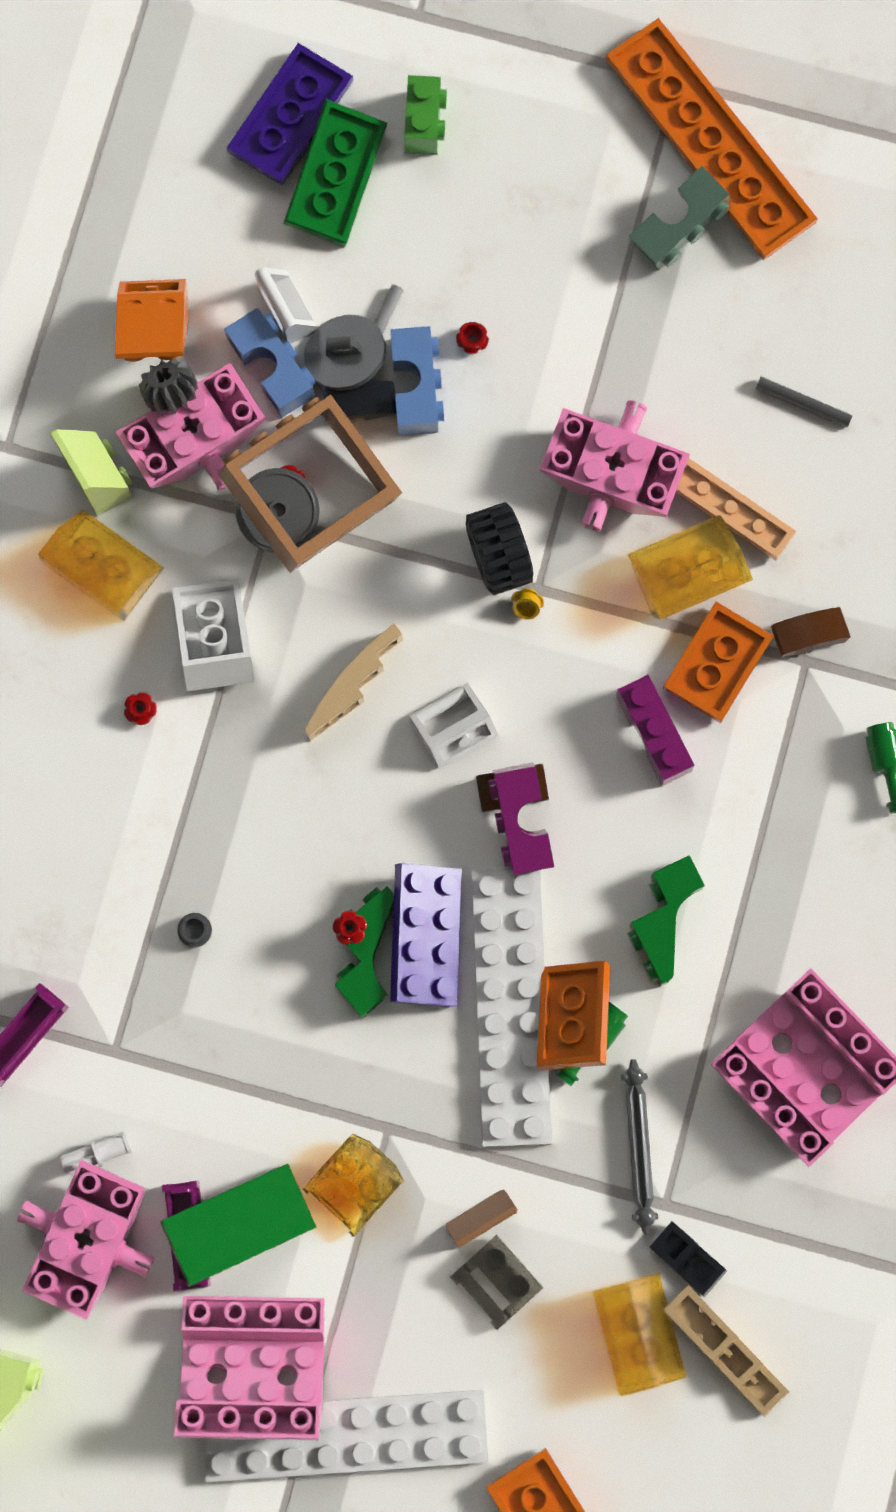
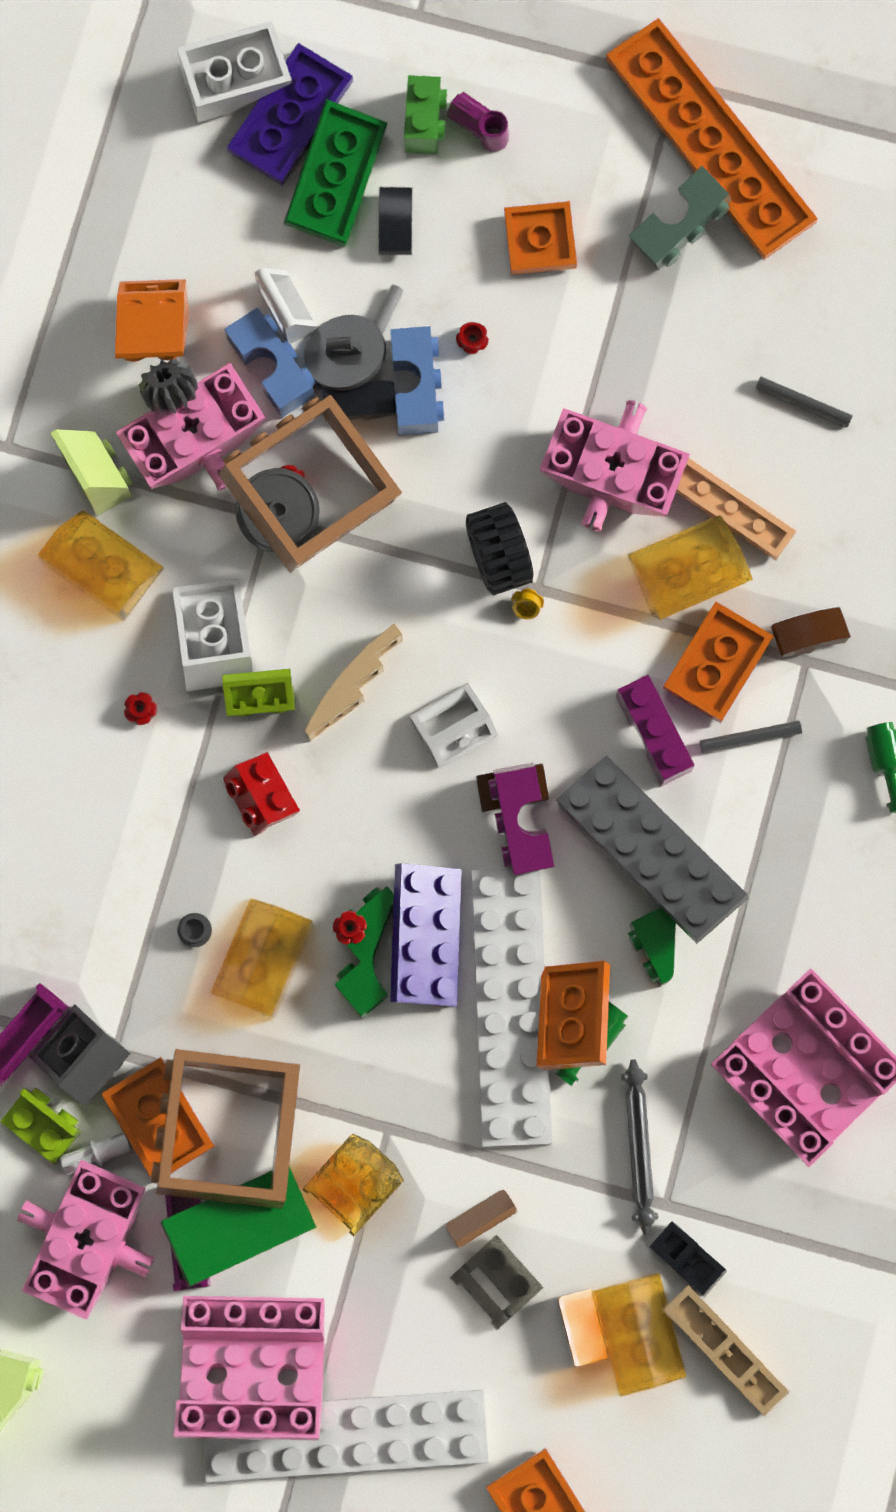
none -> lime bracket [0,1087,82,1165]
none -> dark grey slope [29,1004,131,1107]
none -> orange plate [101,1057,215,1184]
none -> medium nougat window [151,1049,300,1209]
none -> white slope [177,21,292,123]
none -> clear yellow slope [211,898,314,1019]
none -> lime bracket [222,668,295,717]
none -> red bracket [223,752,300,836]
none -> black slope [379,187,412,255]
none -> magenta piece [446,91,509,152]
none -> orange plate [504,201,577,275]
none -> dark grey plate [556,755,748,944]
none -> slope [557,1289,608,1368]
none -> dark grey bar [699,720,802,754]

